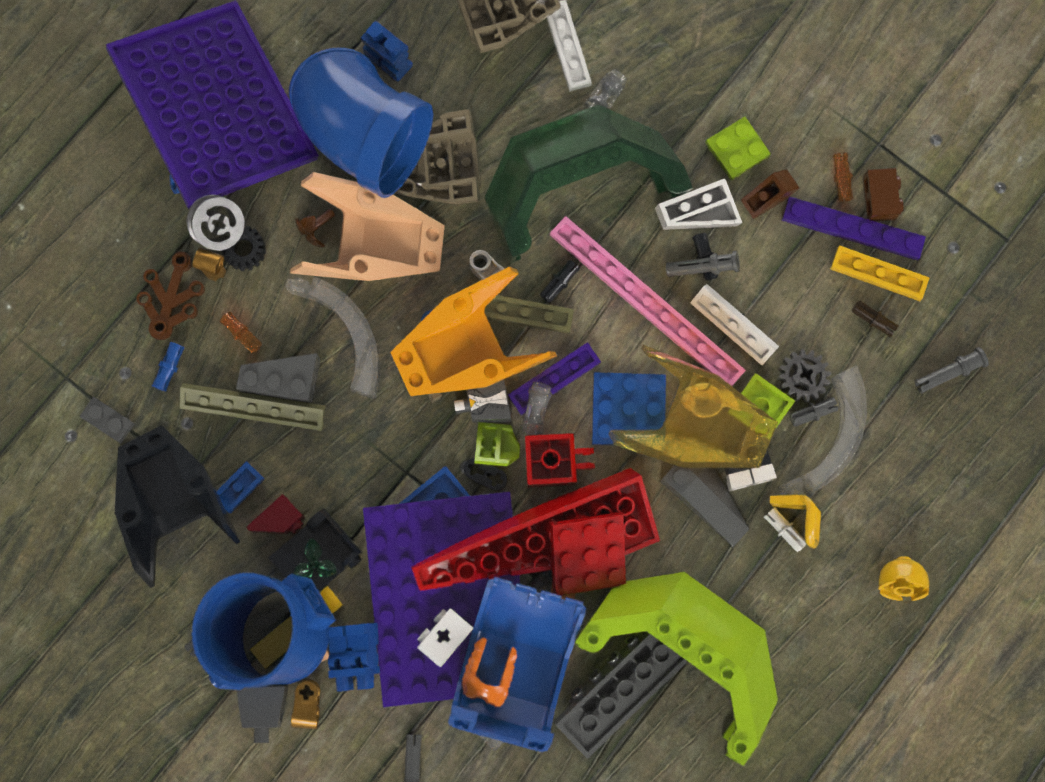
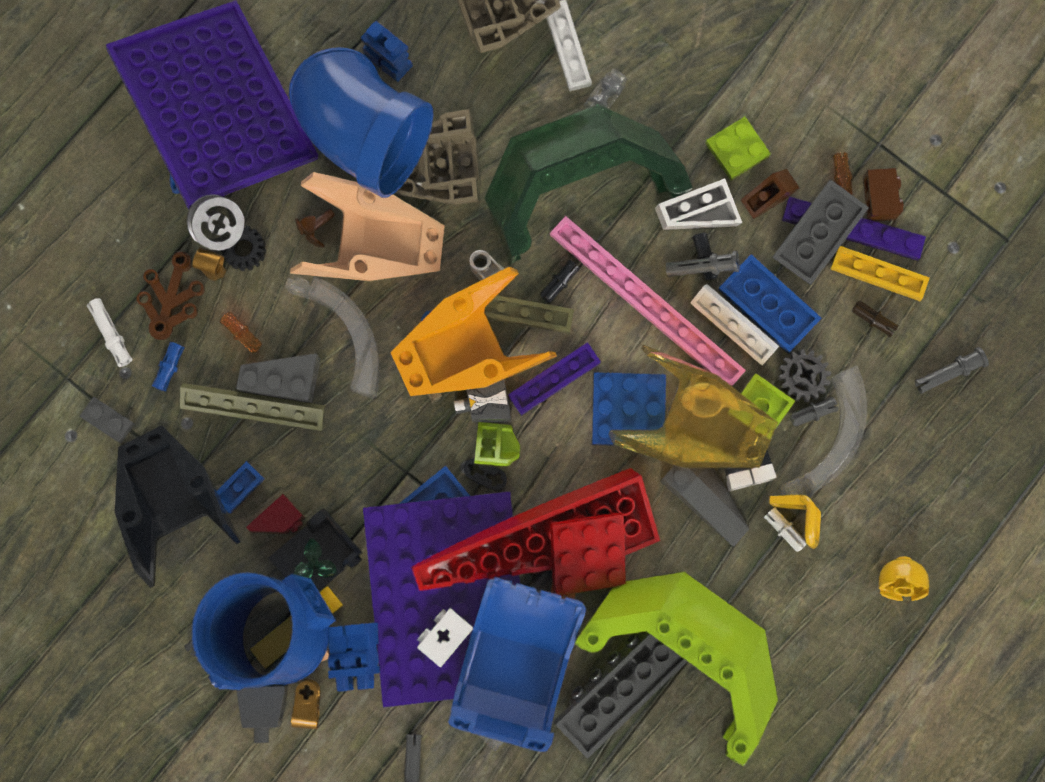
orange piece [462,638,517,707] -> none
clear piece [520,382,552,436] -> none
red hinge [525,433,595,488] -> none
none -> white pin [87,298,133,367]
none -> blue plate [718,254,822,354]
none -> dark grey plate [772,179,869,285]

